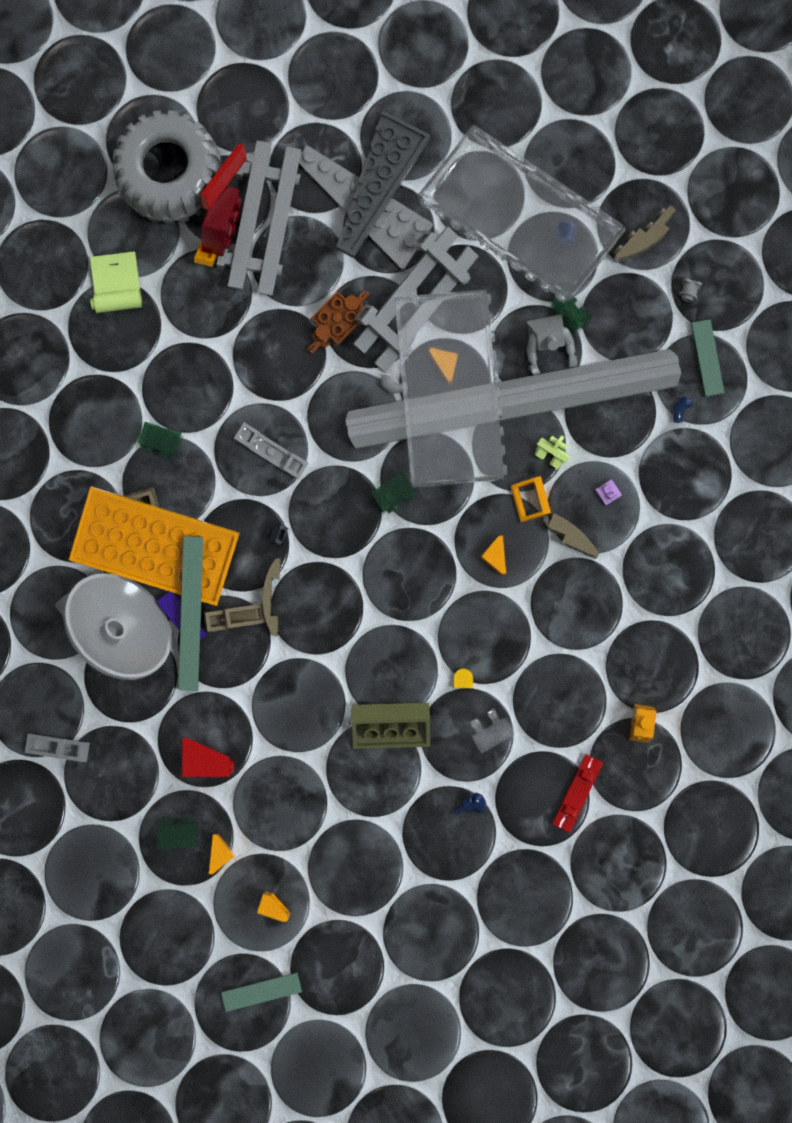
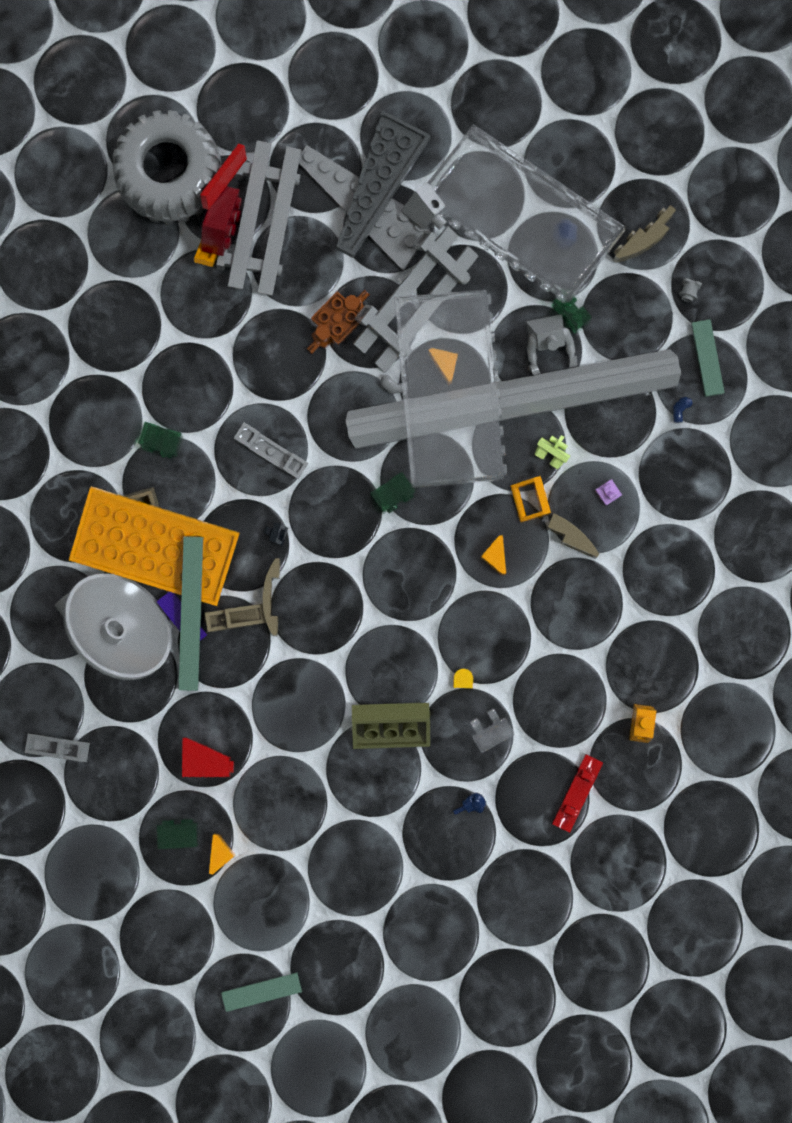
yellowish green door [90,252,142,313] -> none
light orange tile [257,891,290,922] -> none
none -> light grey torso [401,182,447,230]

